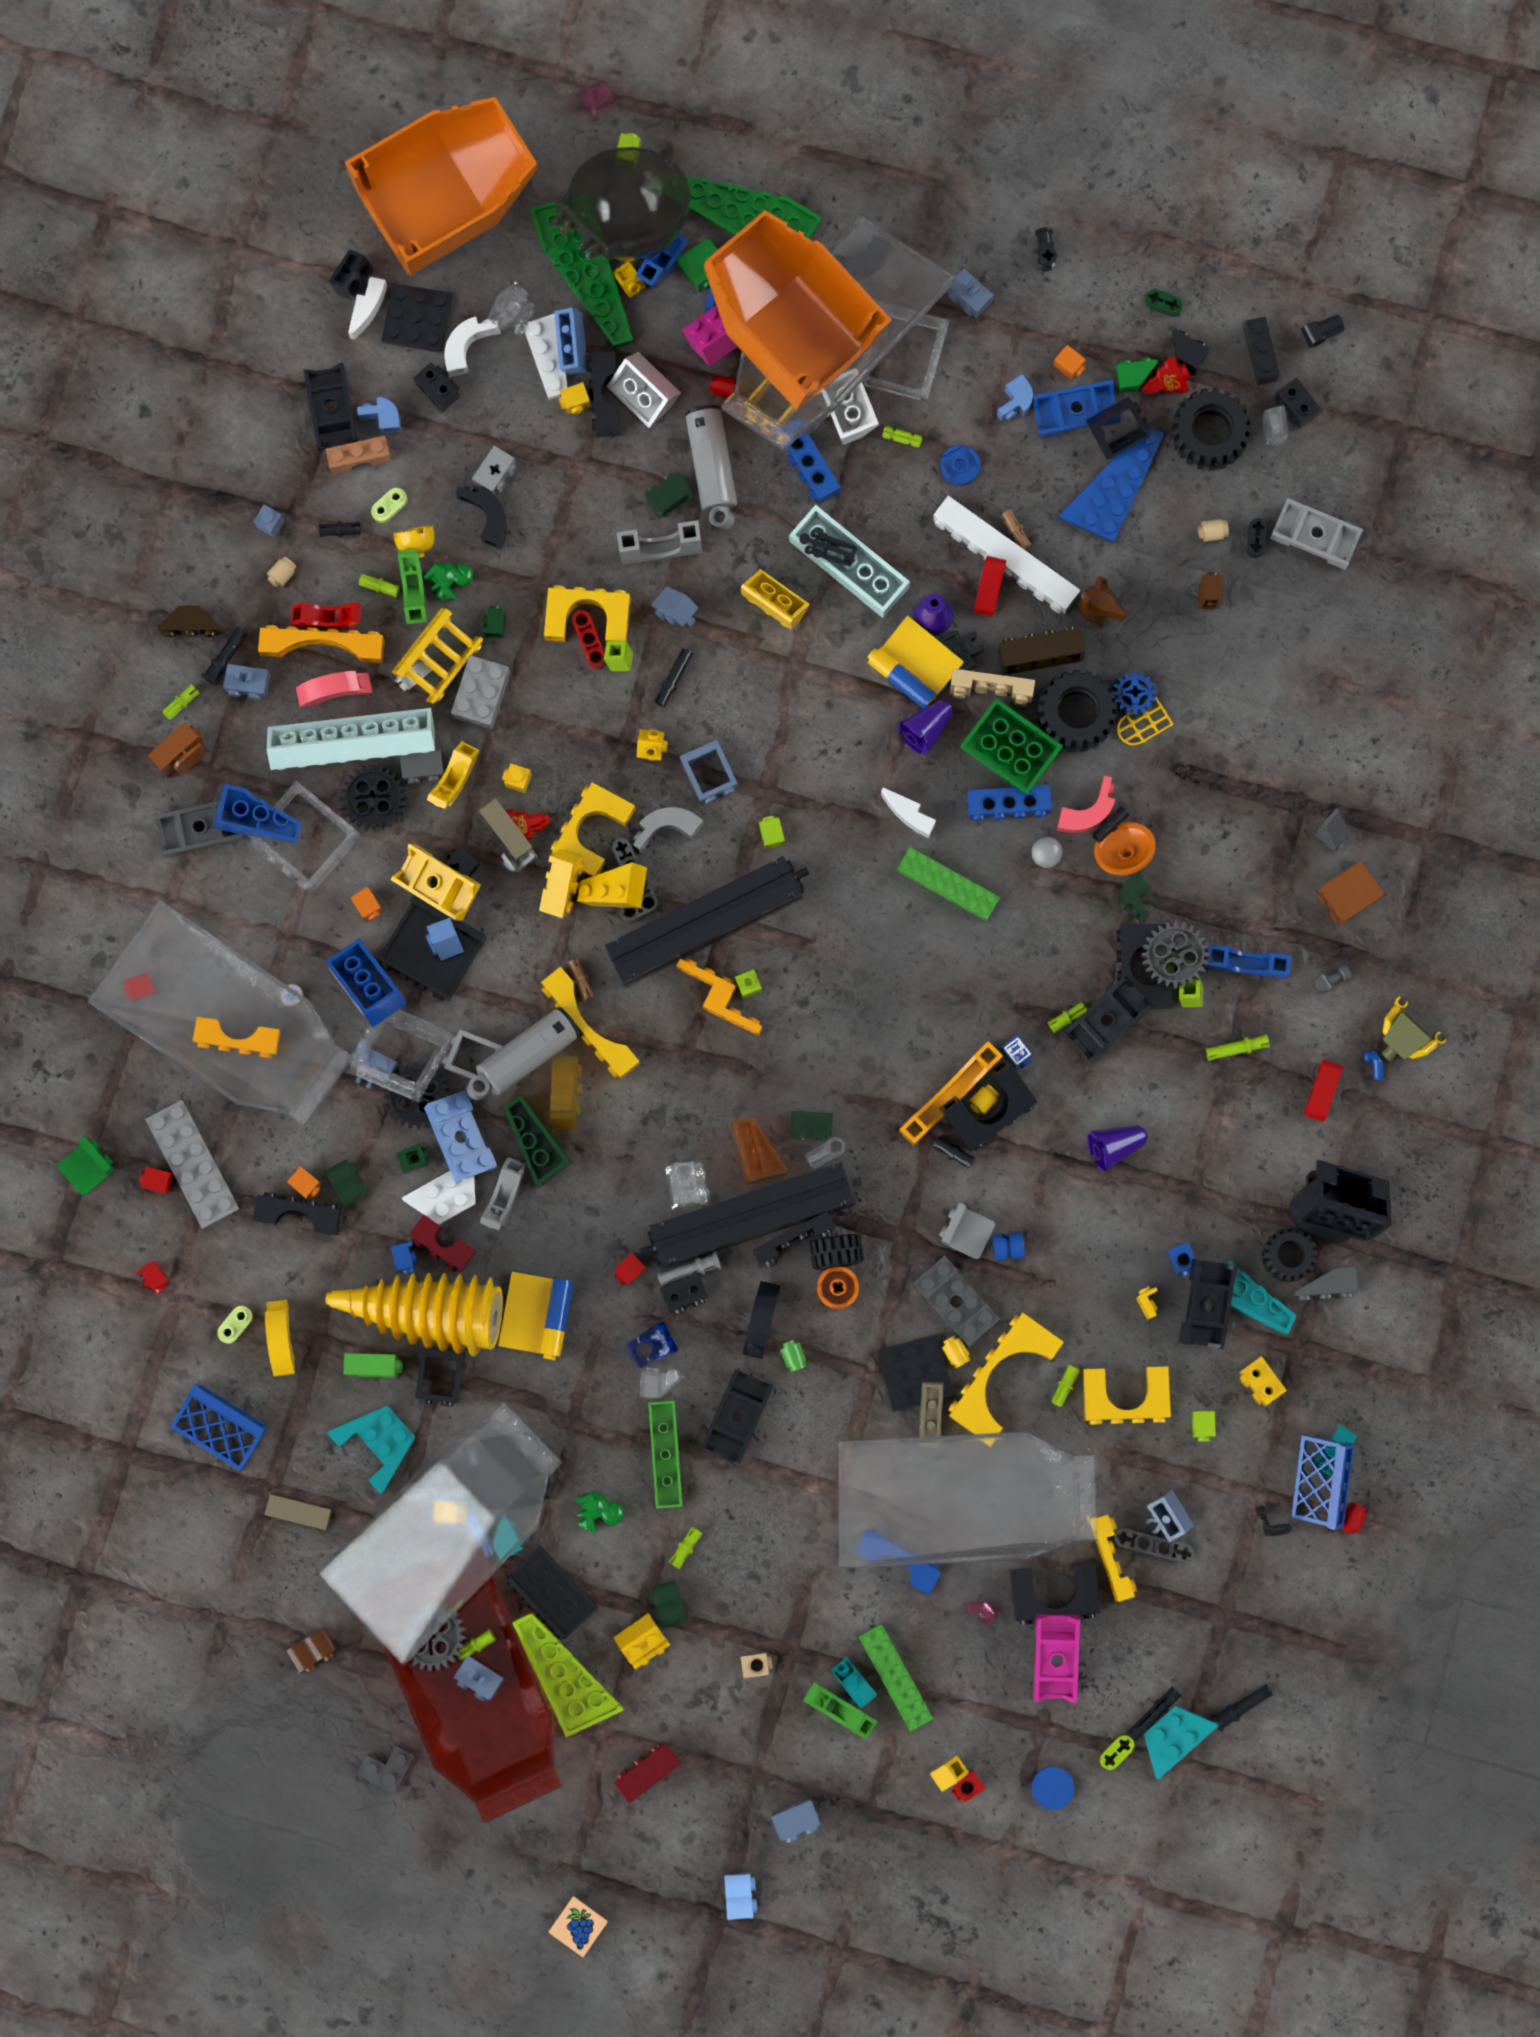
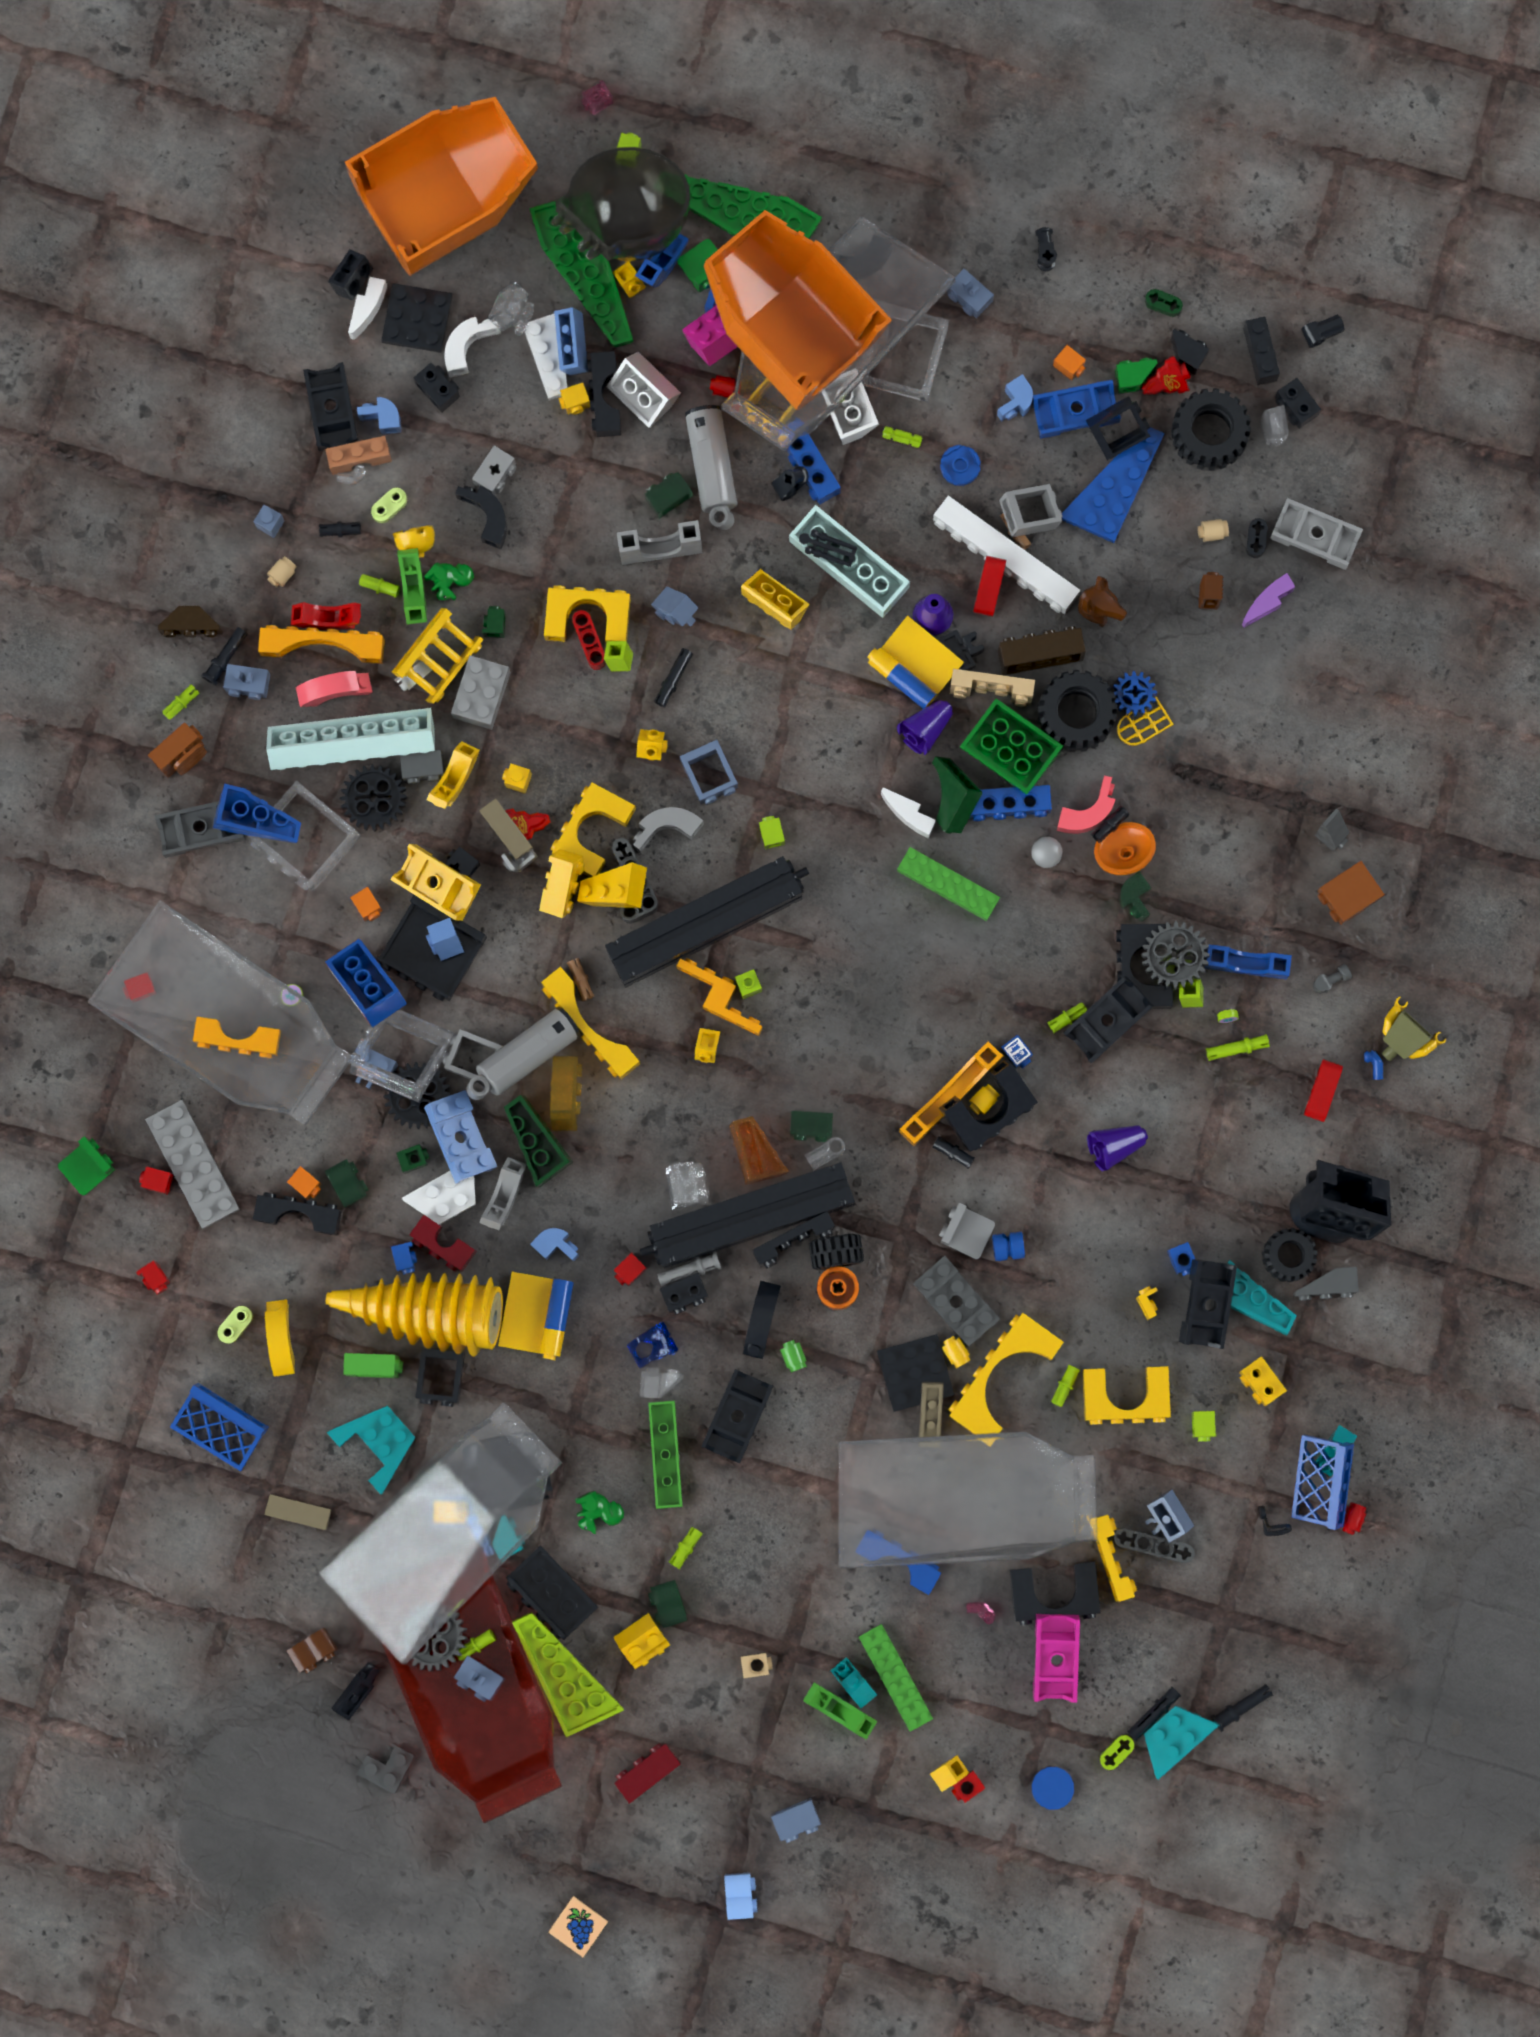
none -> black hinge [331,1662,380,1720]
none -> clear arm [337,465,366,485]
none -> medium blue brick [530,1228,579,1262]
none -> yellow bracket [695,1028,720,1063]
none -> black piece [771,466,809,501]
none -> dark green arch [932,756,983,834]
none -> light grey window [999,484,1062,537]
none -> lime tile [1217,1009,1239,1023]
none -> medium lavender slope [1242,573,1295,628]

